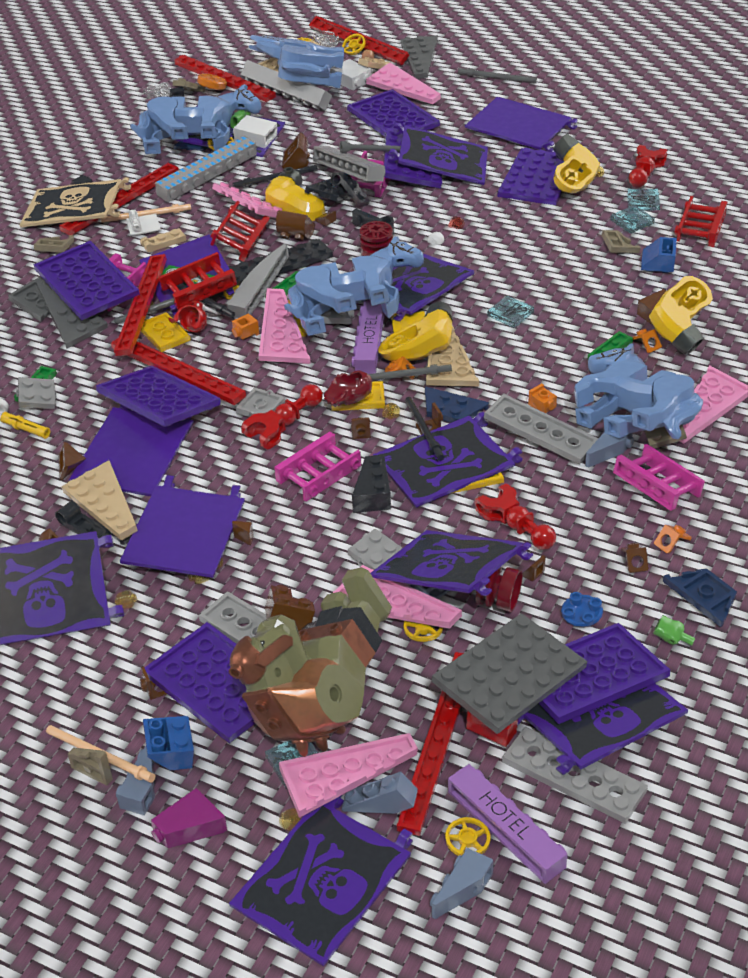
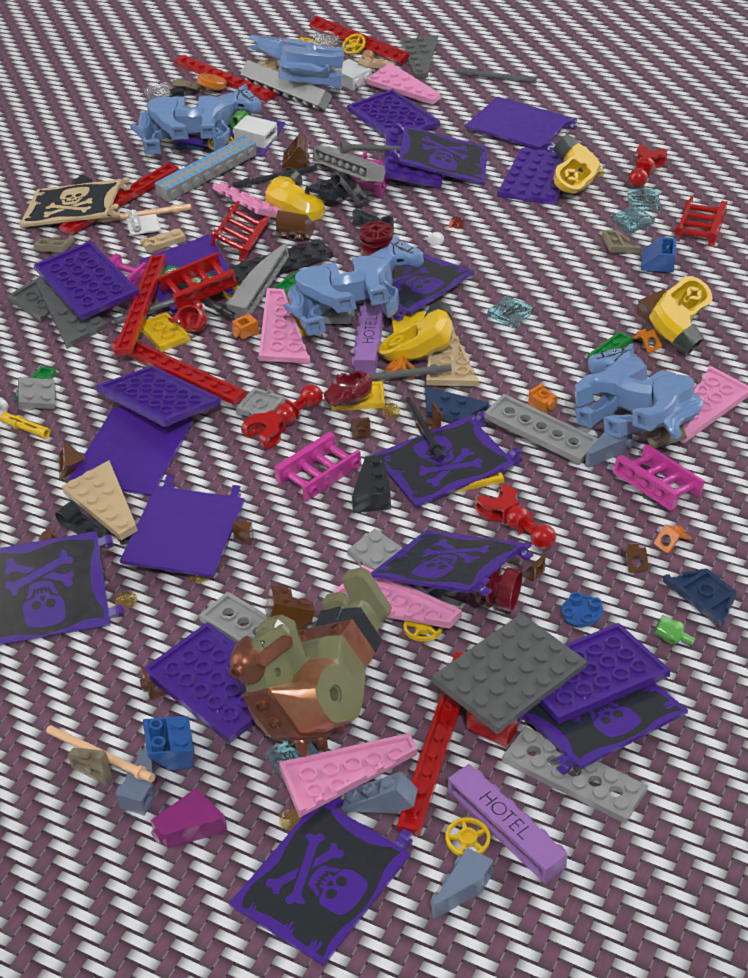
reddish brown slope [315,211,337,226] -> none

